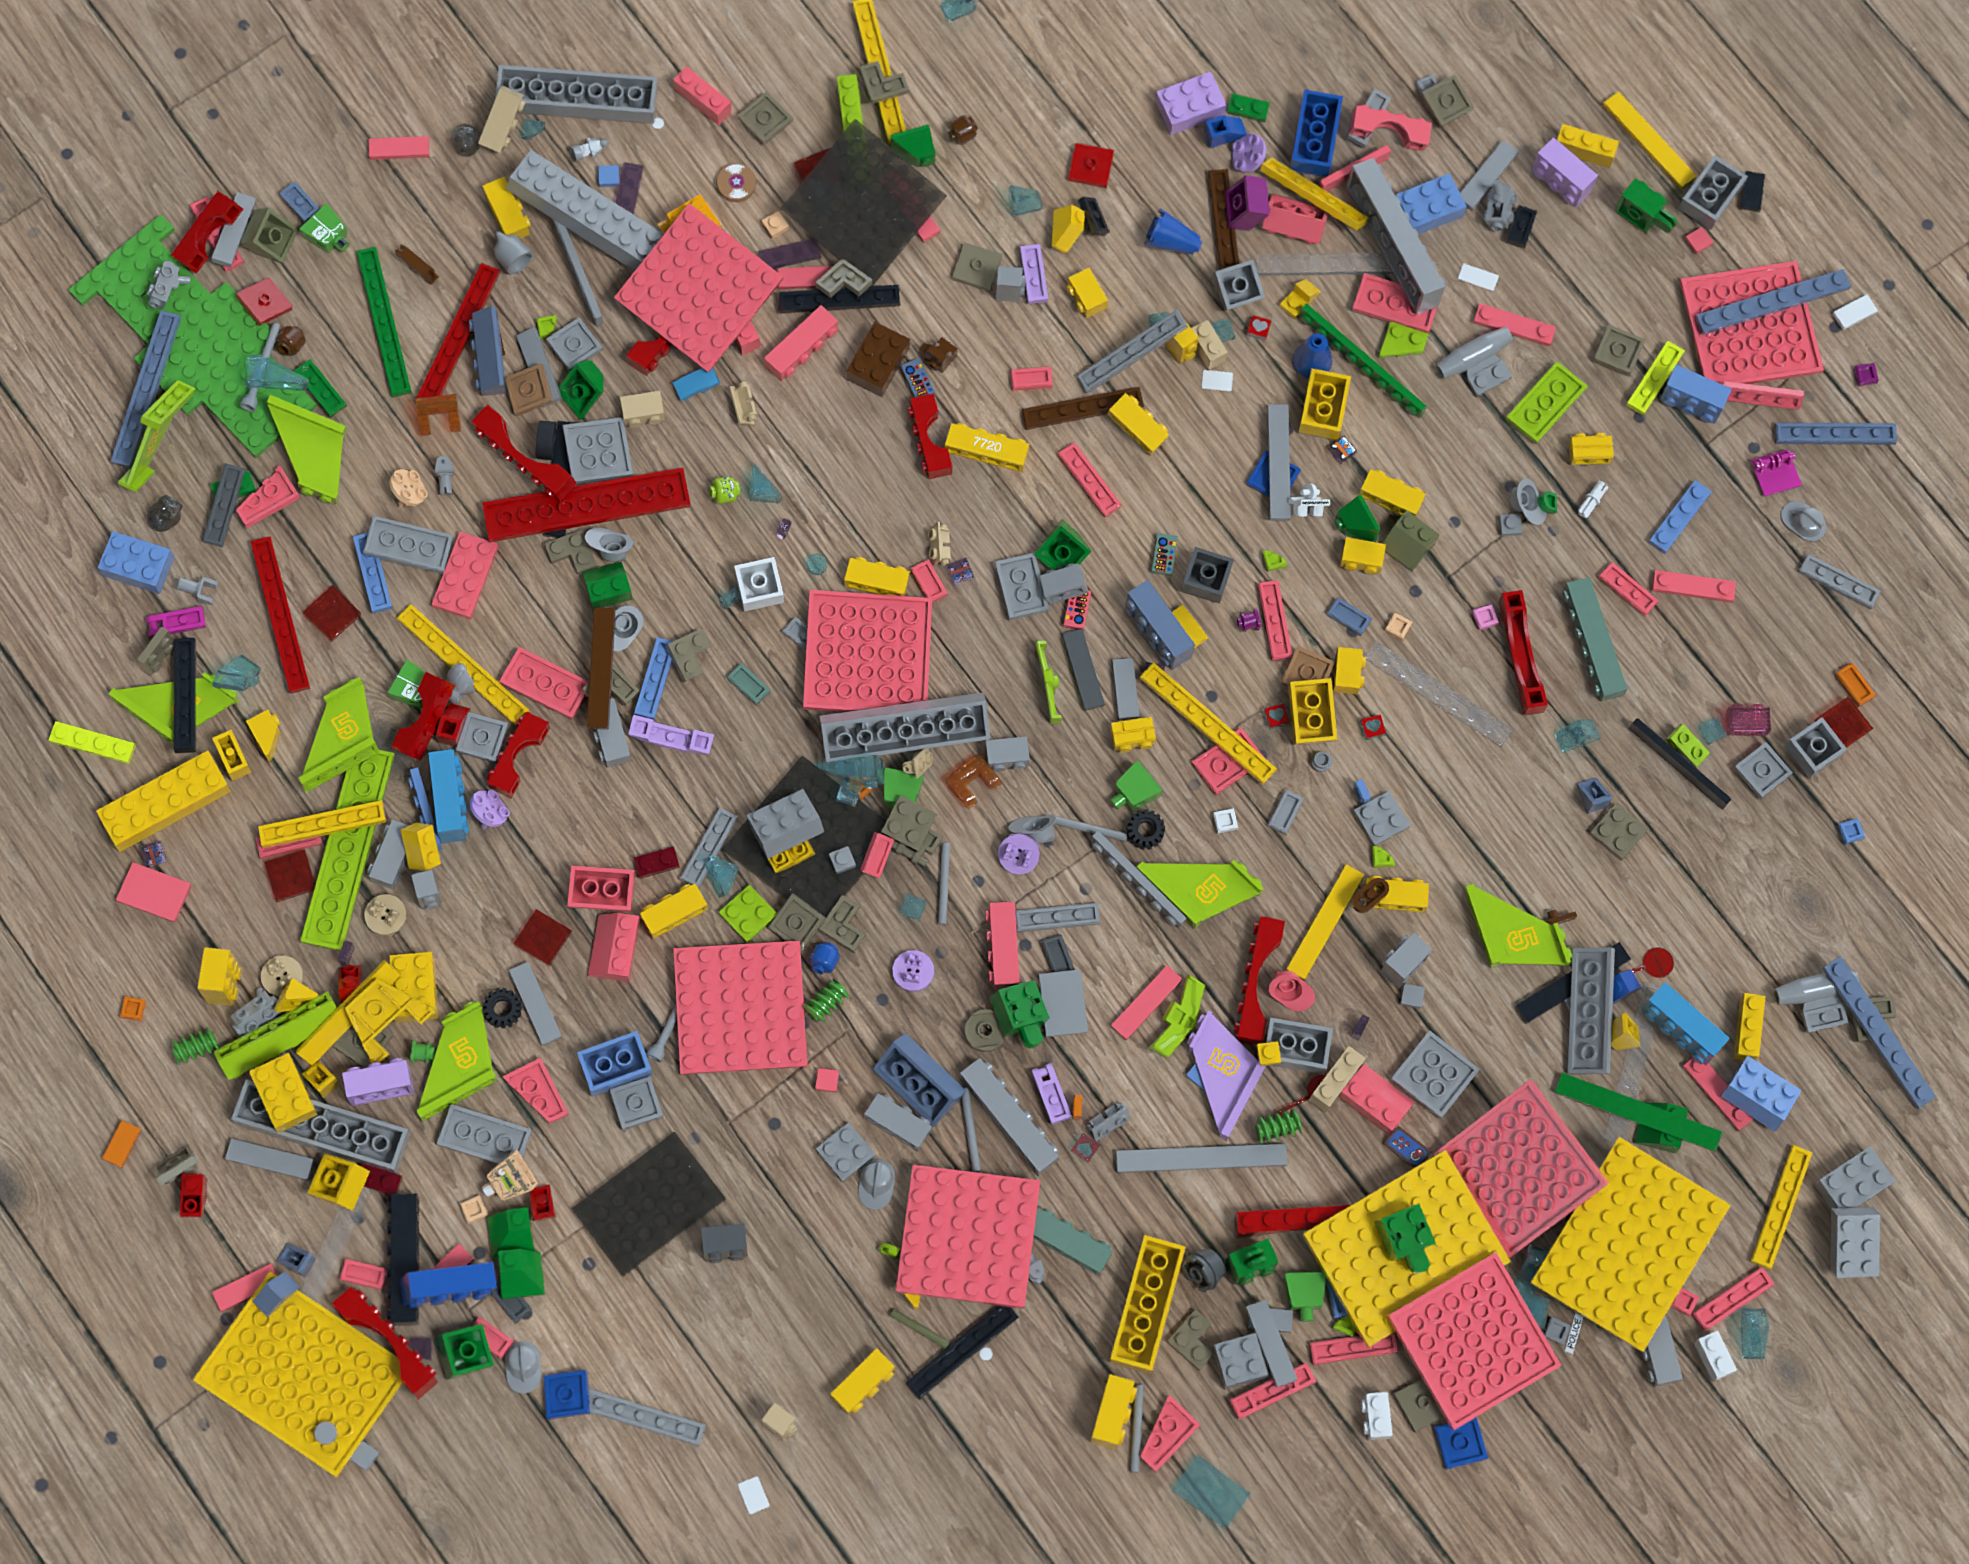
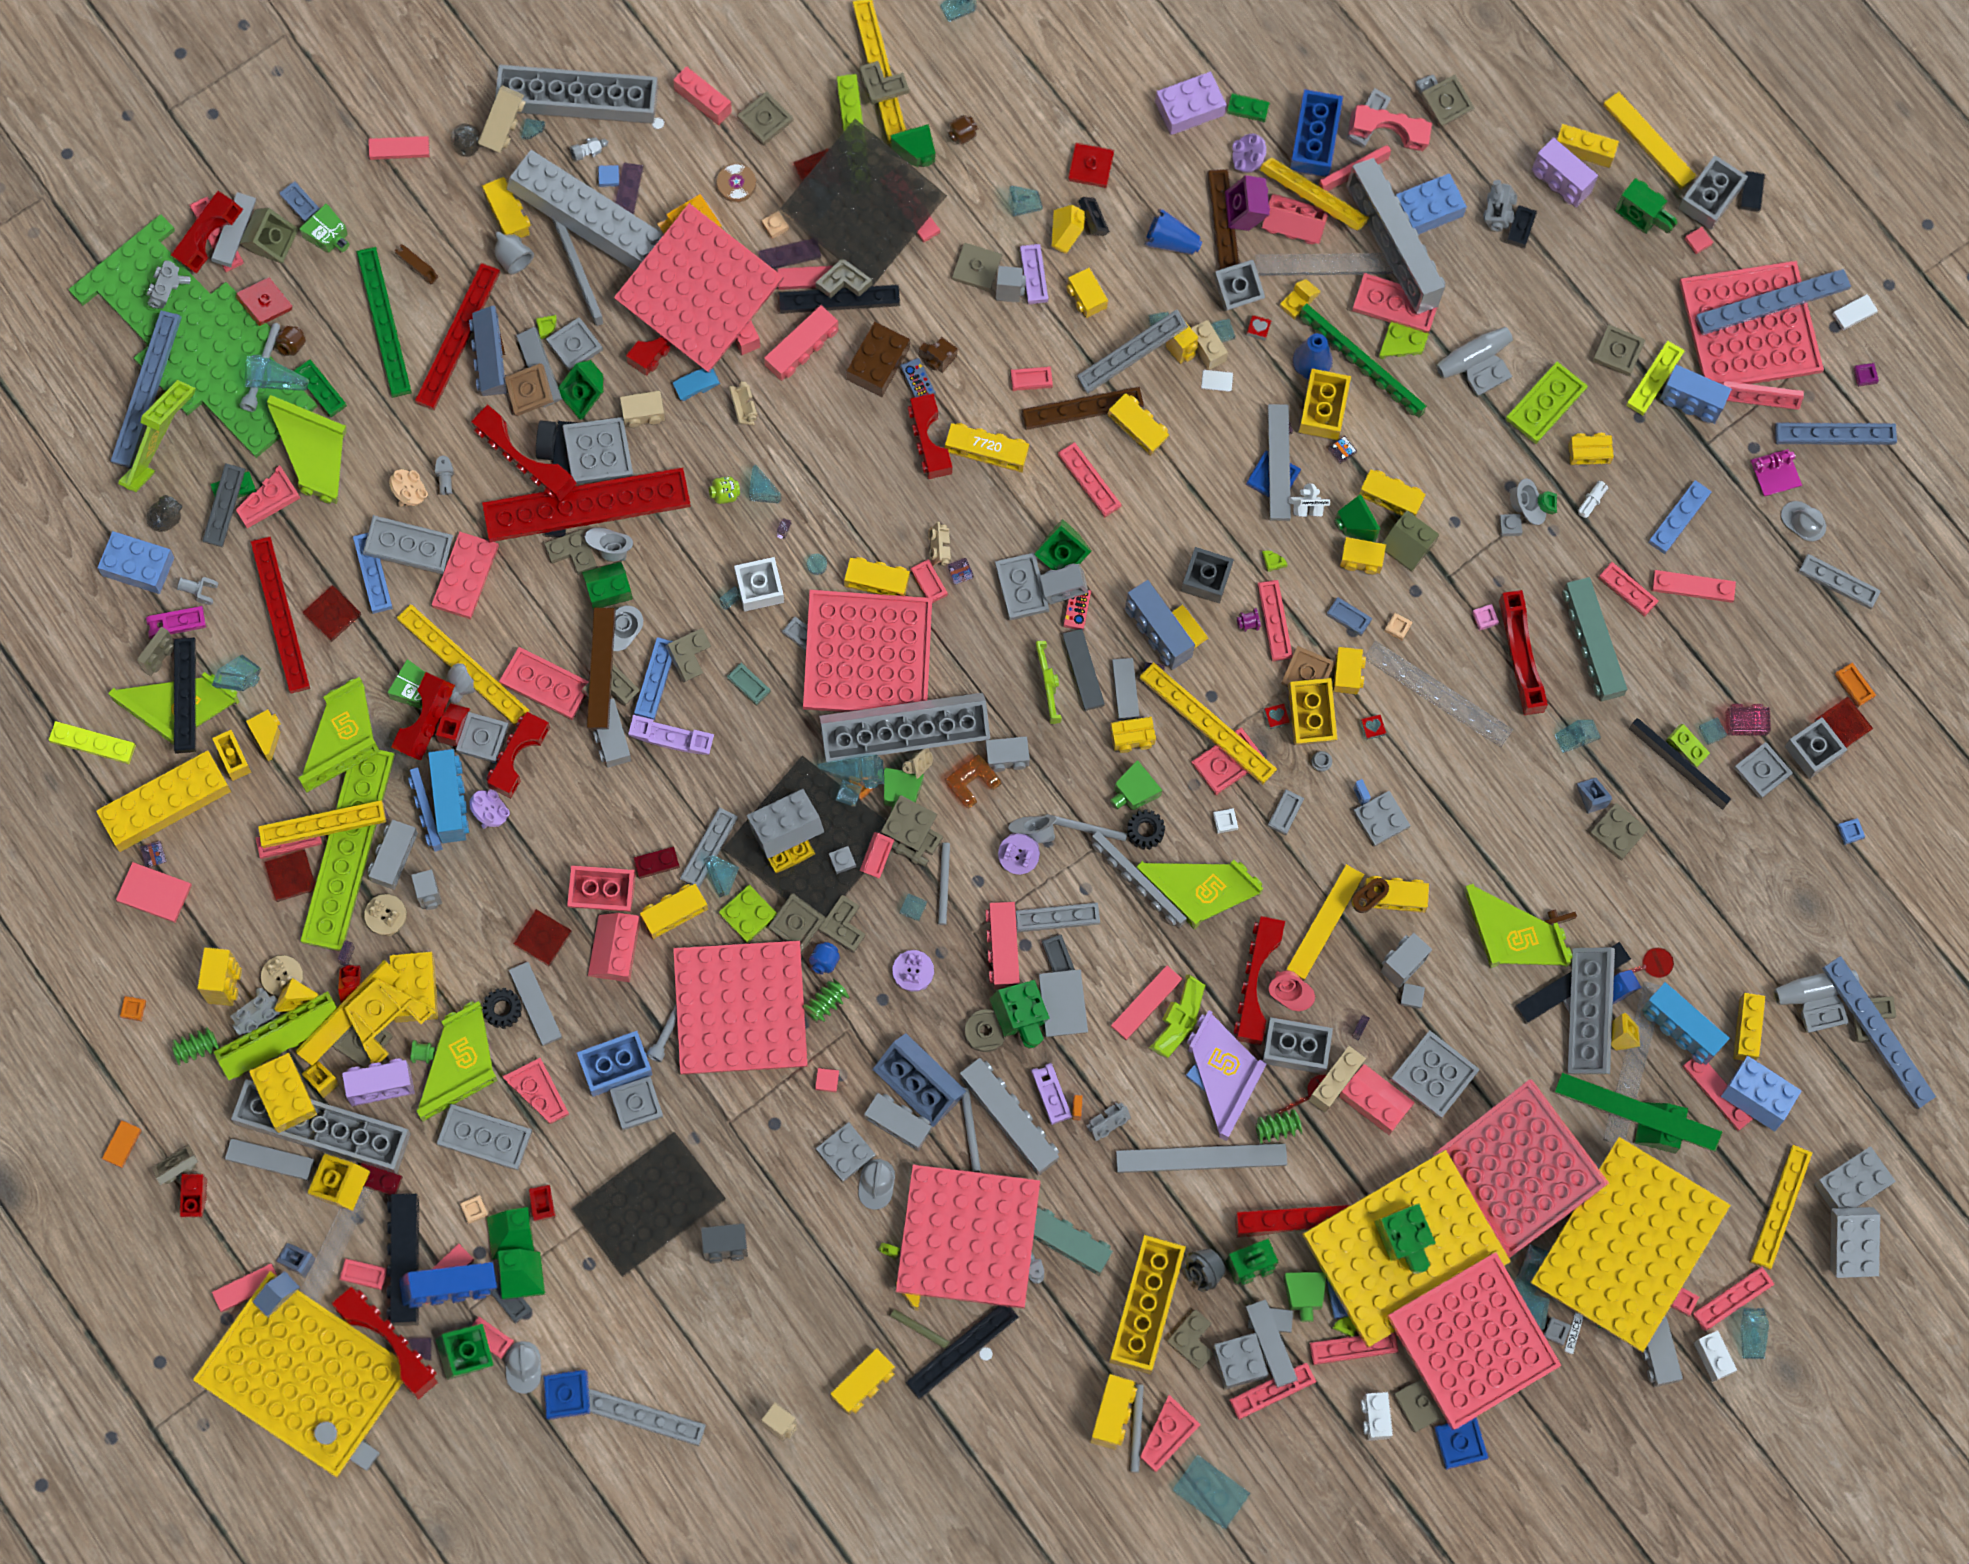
yellow brick [401,823,441,871] -> none
clear orange connector [416,394,461,436] -> none
light nougat torso [482,1149,538,1200] -> none
white sticker [738,1476,769,1514] -> none
clear light blue tile [1071,1133,1100,1163] -> none
tile [1151,533,1178,576] -> none
blue slope [1204,115,1247,148] -> none
yellow plate [1257,1042,1281,1066] -> none
lime tile [1372,846,1395,868] -> none
slope [1384,1126,1432,1168] -> none
white sticker [1458,263,1499,291] -> none
light grey tile [1460,140,1519,211] -> none
coral plate [1473,303,1556,347] -> none

